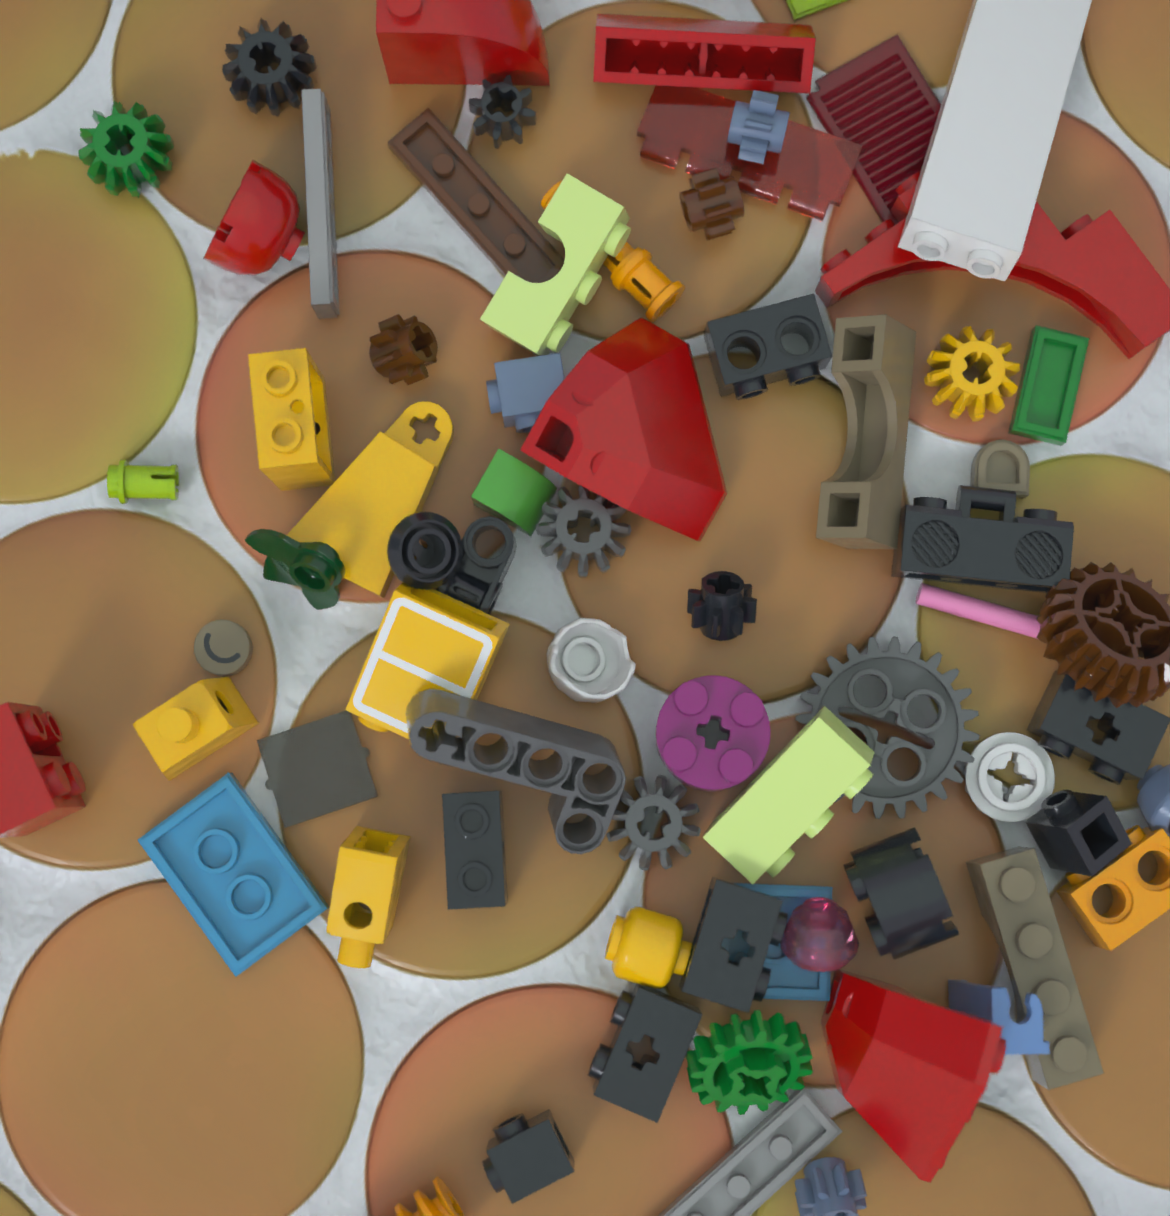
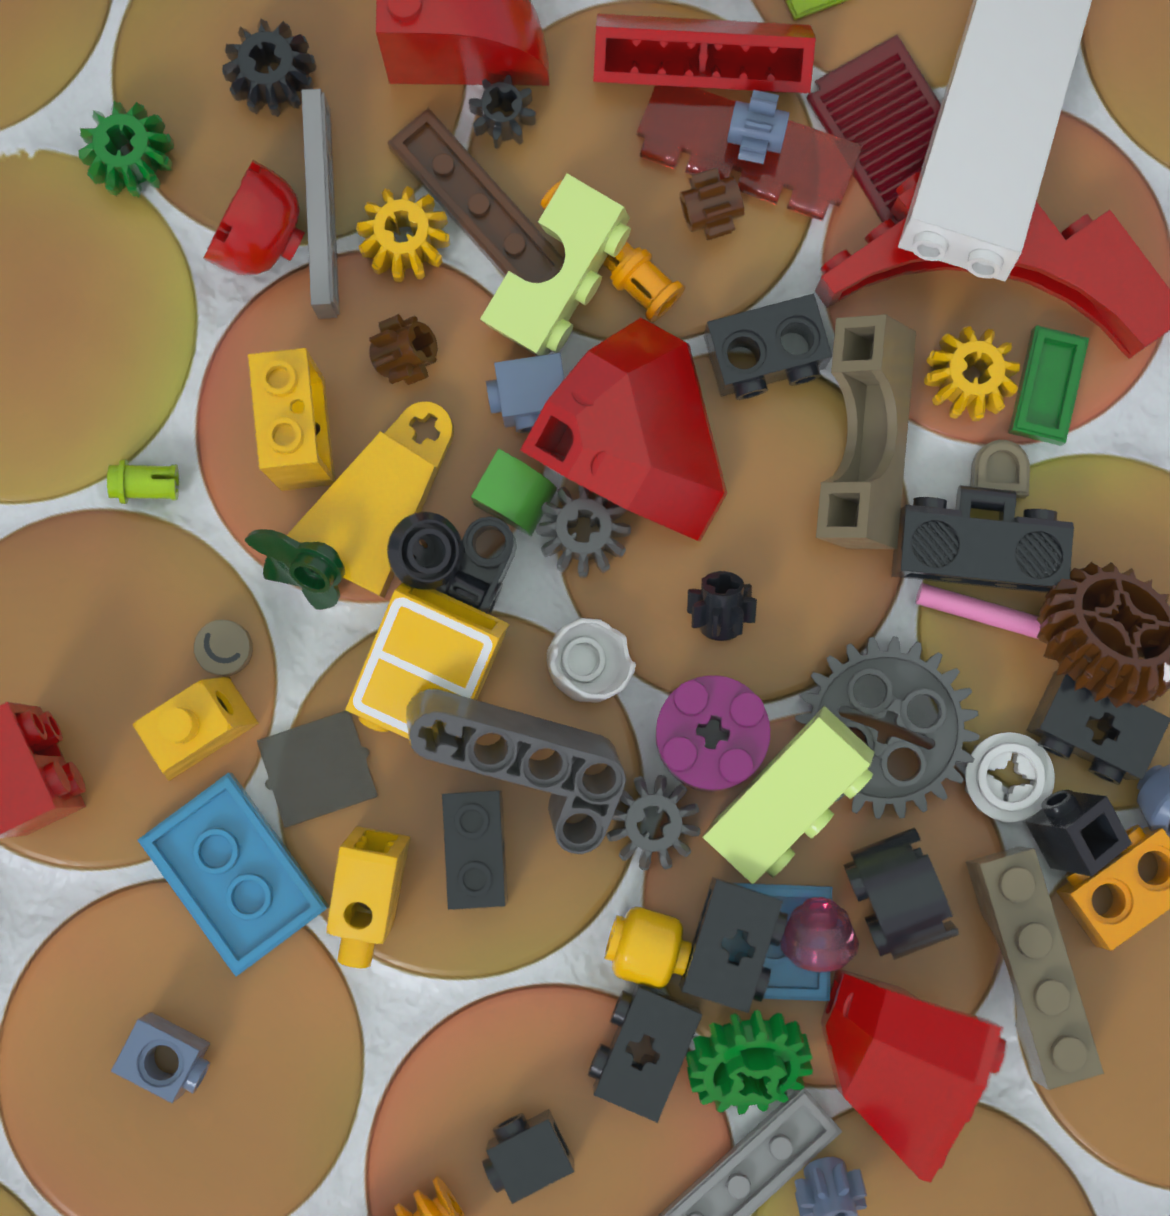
medium blue hinge [948,980,1050,1055] -> none
none -> sand blue brick [111,1012,210,1103]
none -> yellow gear [356,185,450,283]

